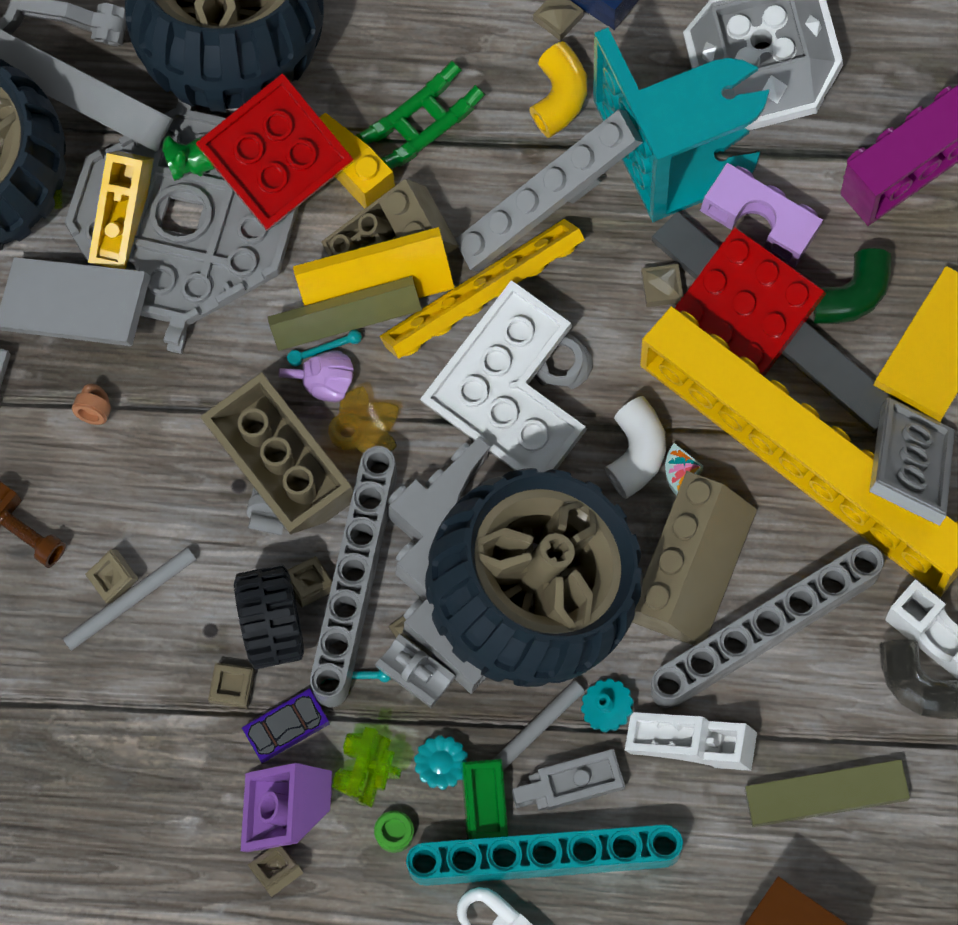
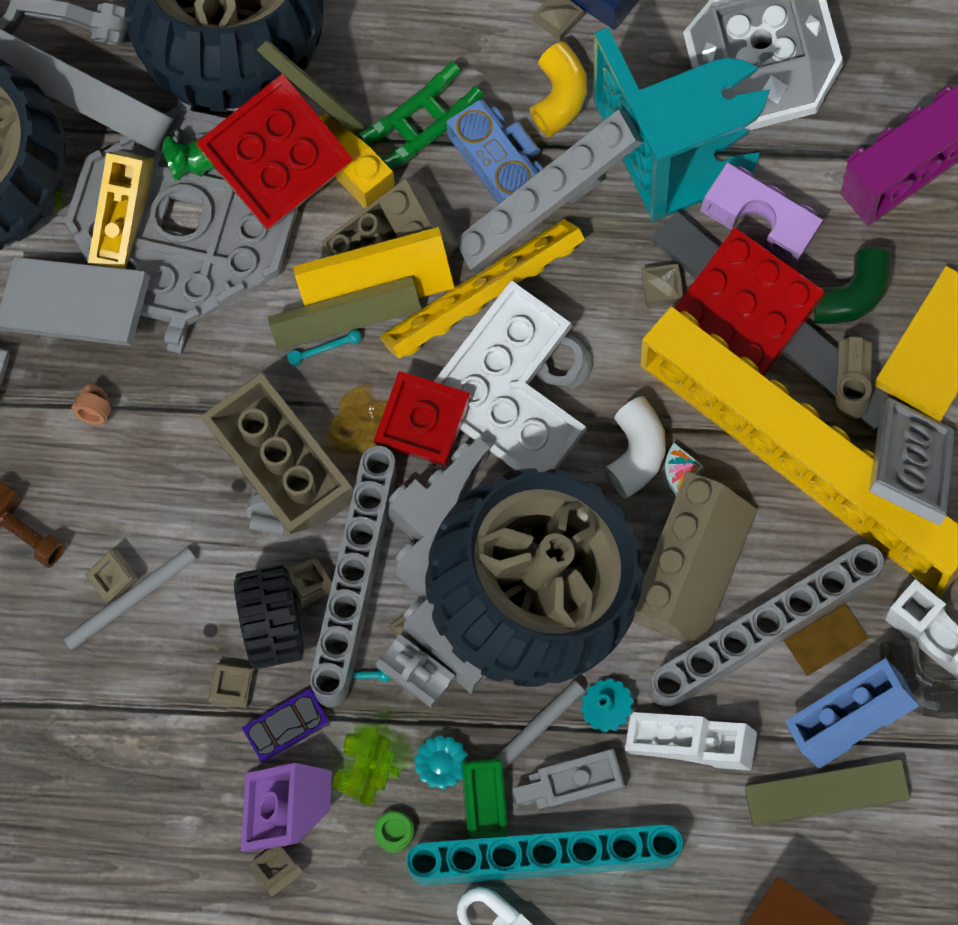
lavender piece [279,351,354,403] -> none
none -> olive tile [257,41,365,136]
none -> red tile [373,371,471,467]
none -> medium blue piece [446,99,543,204]
none -> pearl gold sticker [784,604,869,676]
none -> medium blue piece [785,658,920,768]
none -> dark tan piece [835,337,872,419]

